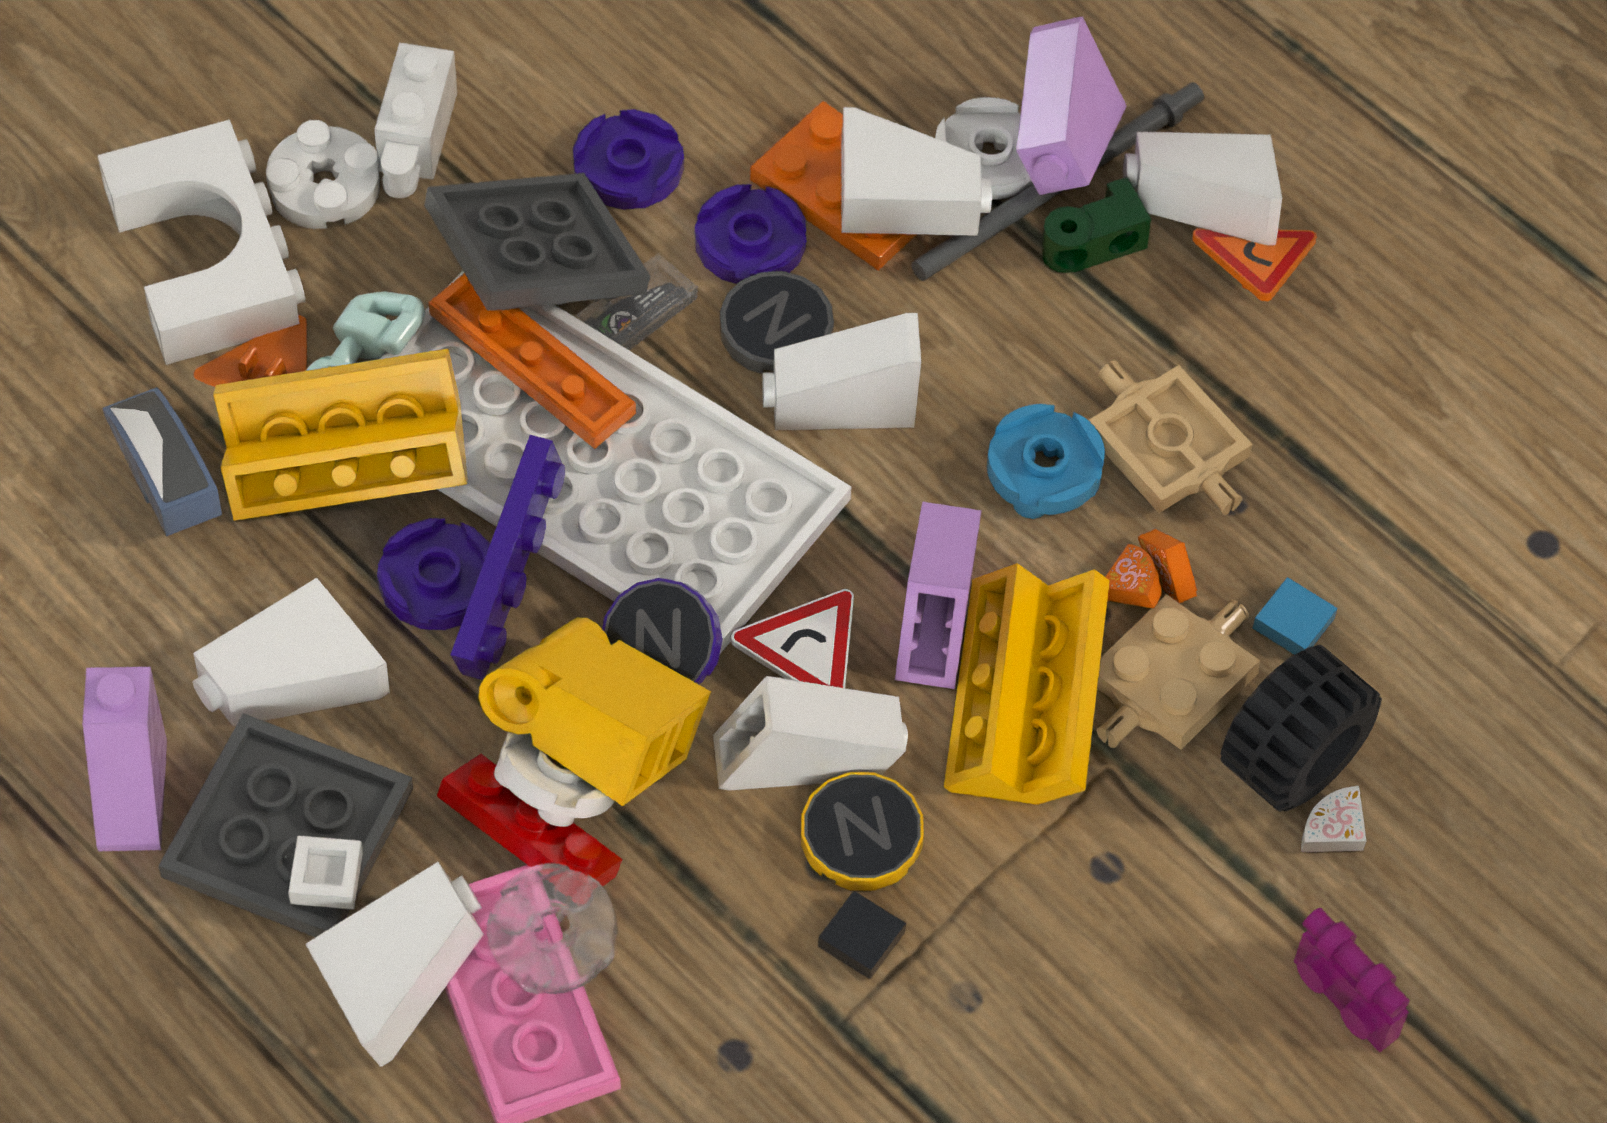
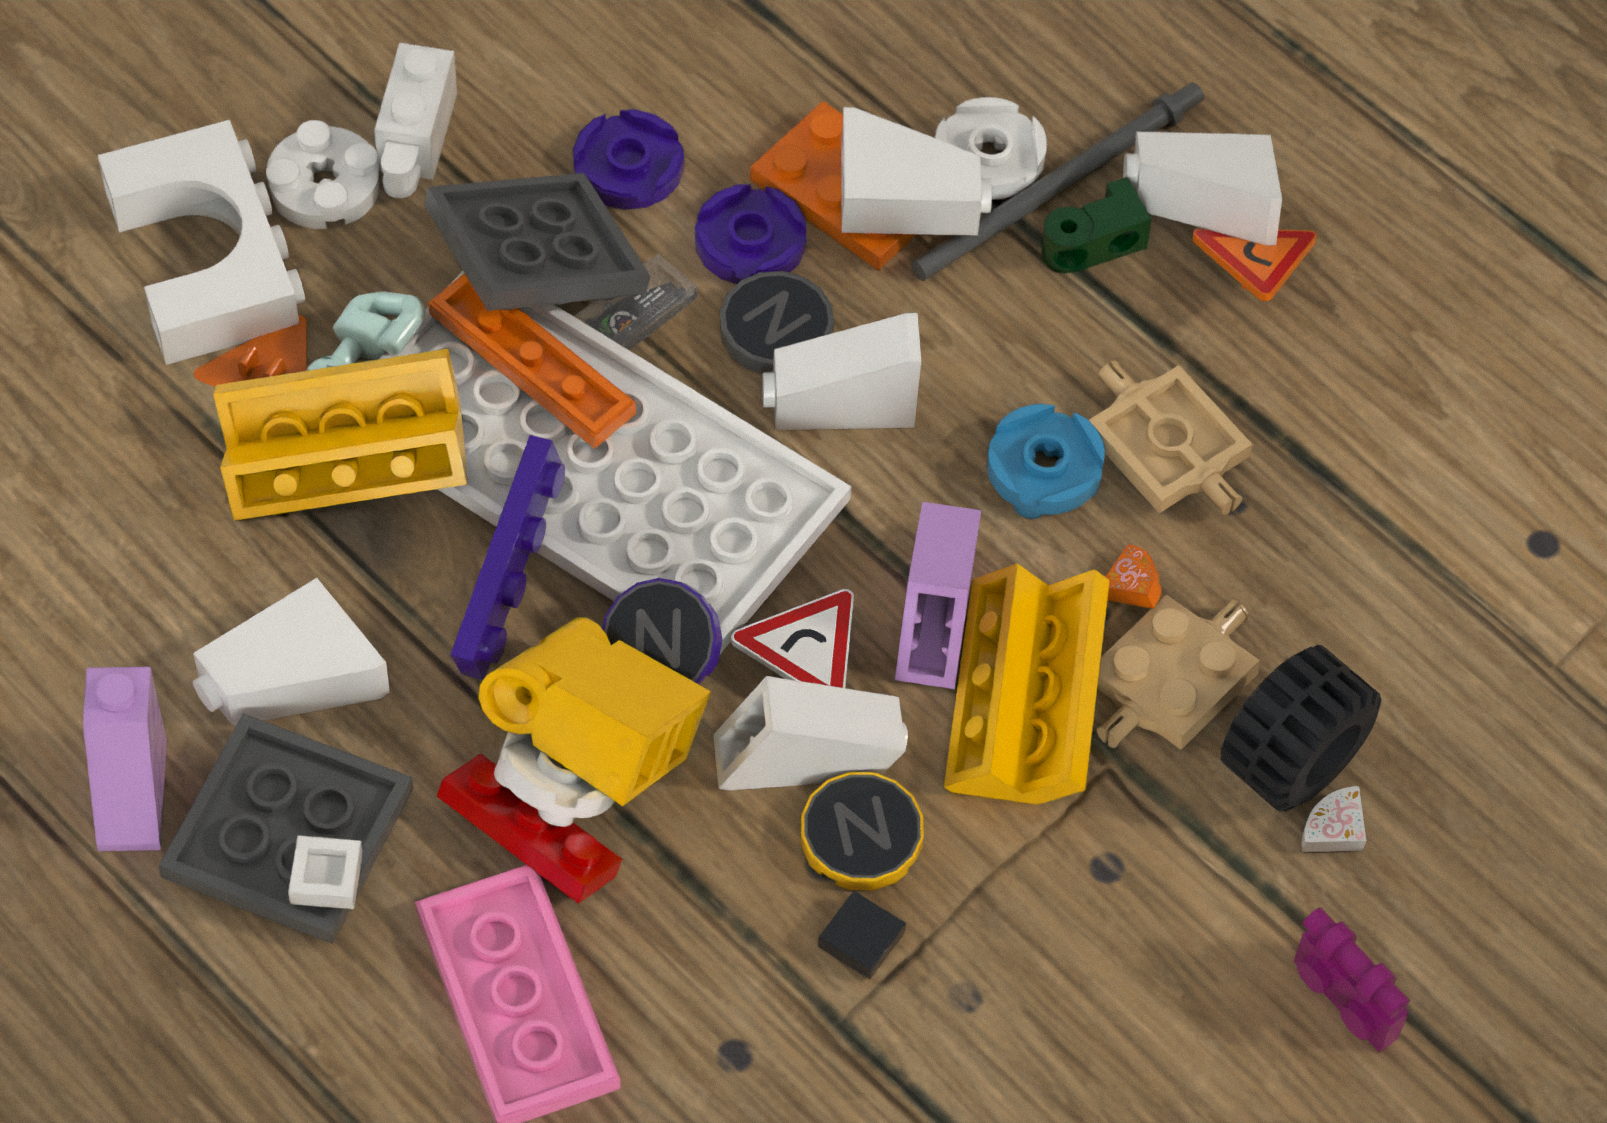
slope [103,387,222,536] -> none
white slope [306,862,484,1067] -> none
dark purple tile [377,518,490,630] -> none
clear plate [487,863,618,994] -> none
lavender slope [1016,16,1127,195] -> none
orange tile [1138,529,1197,603] -> none
dark azure tile [1252,577,1338,655] -> none

